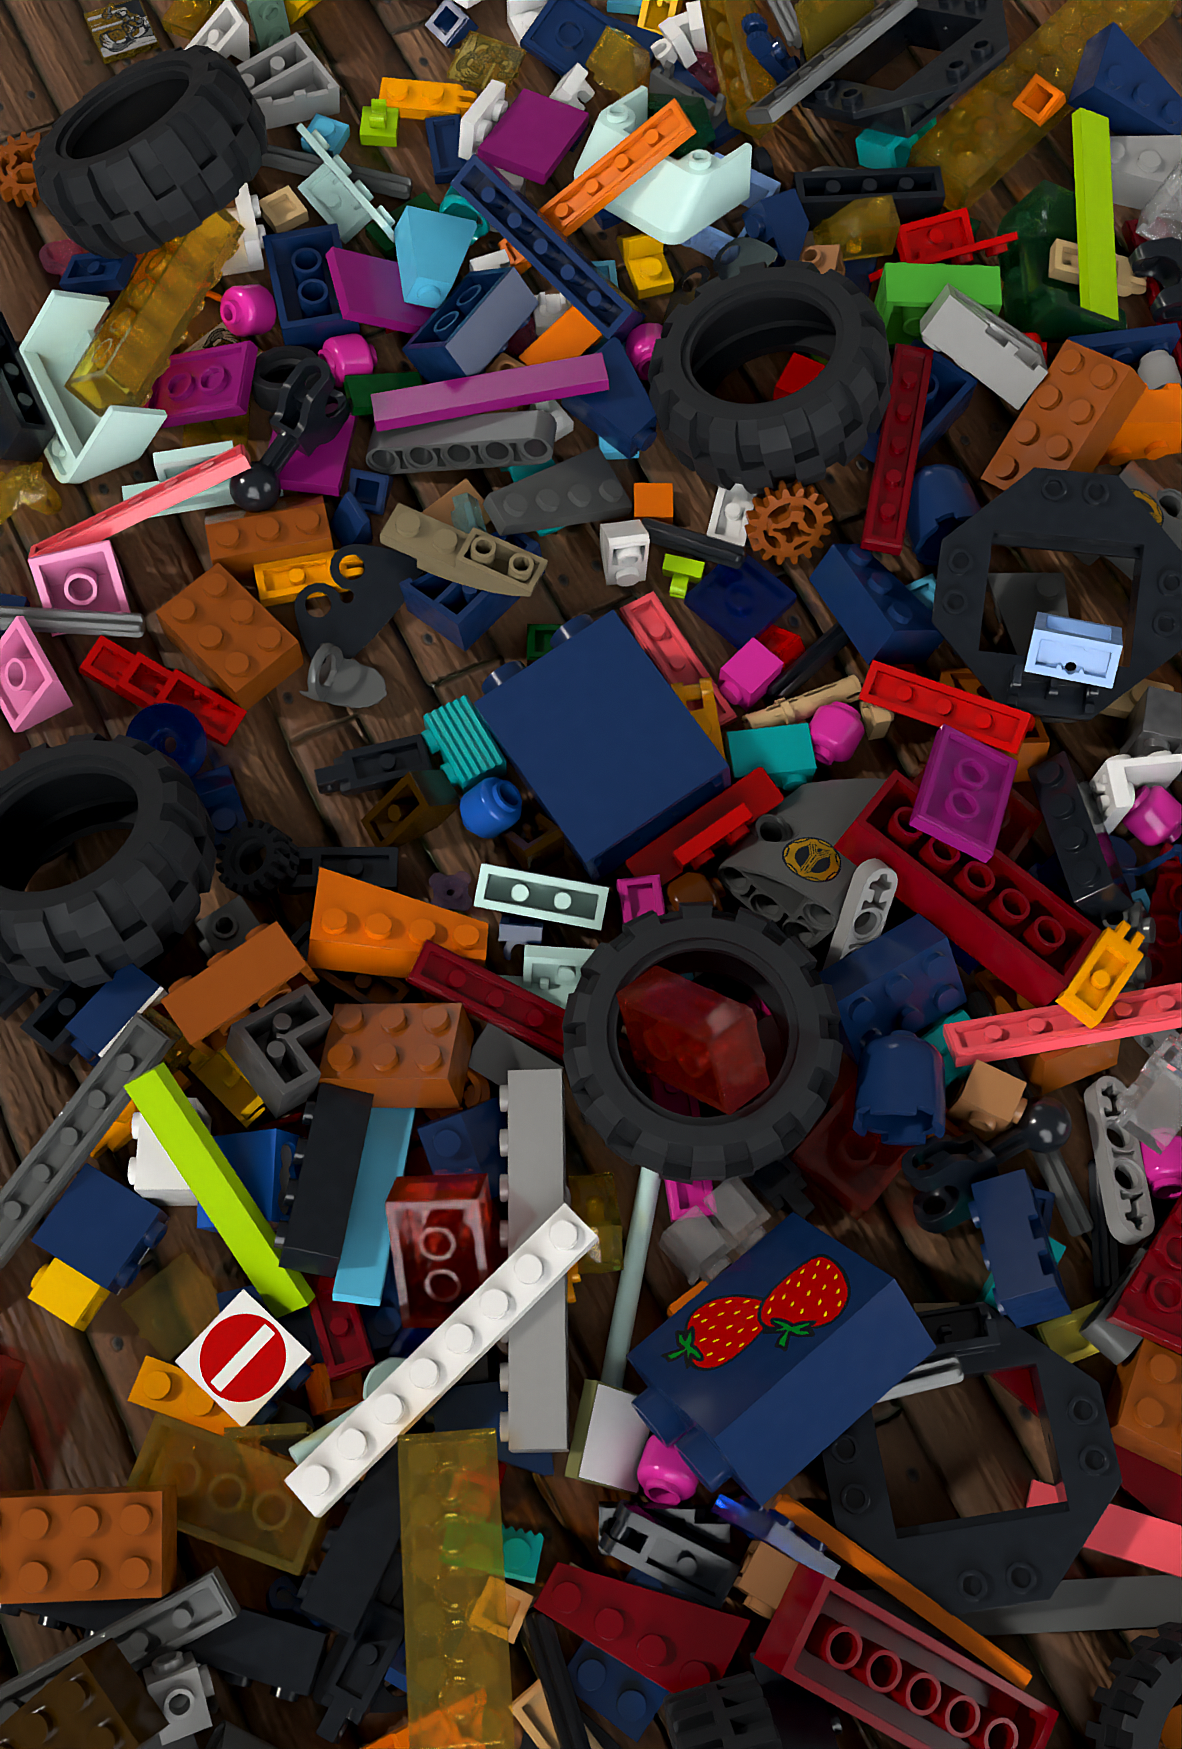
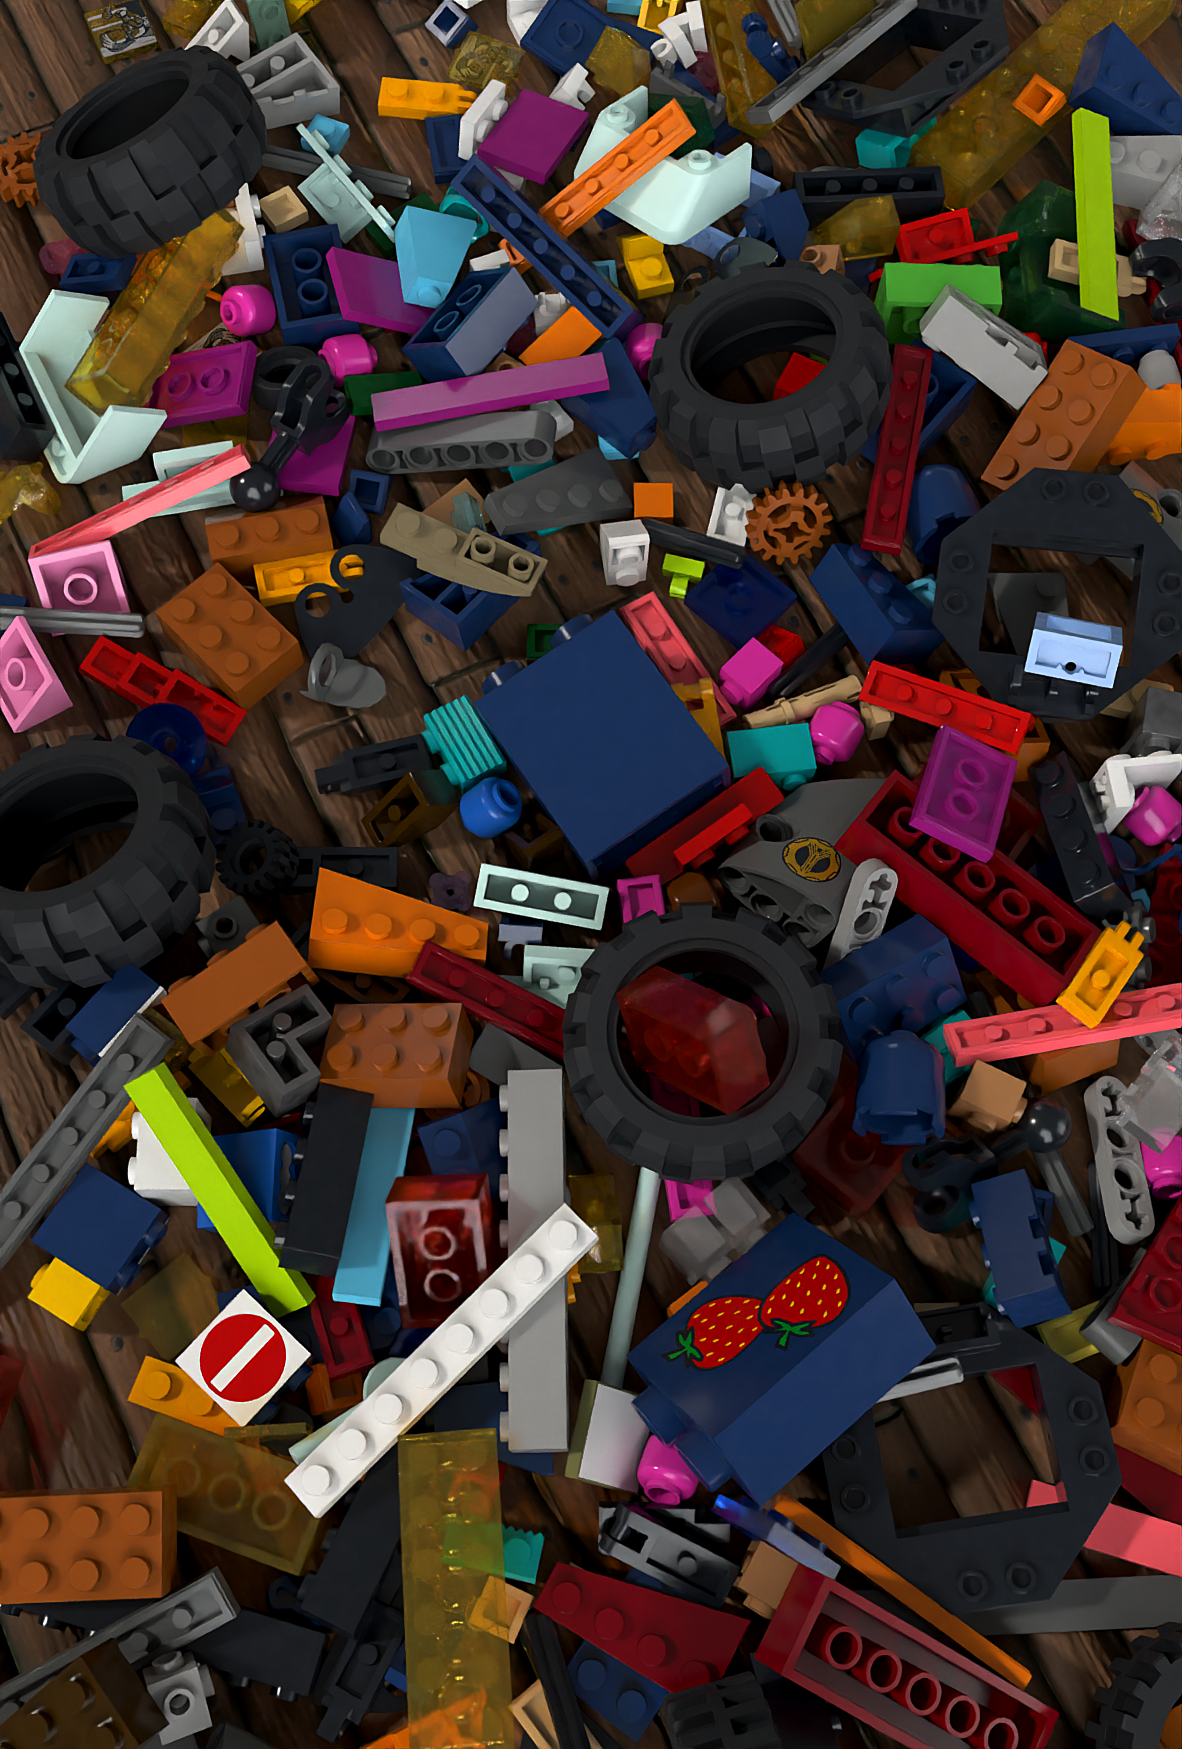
lime tile [360,99,400,147] -> none

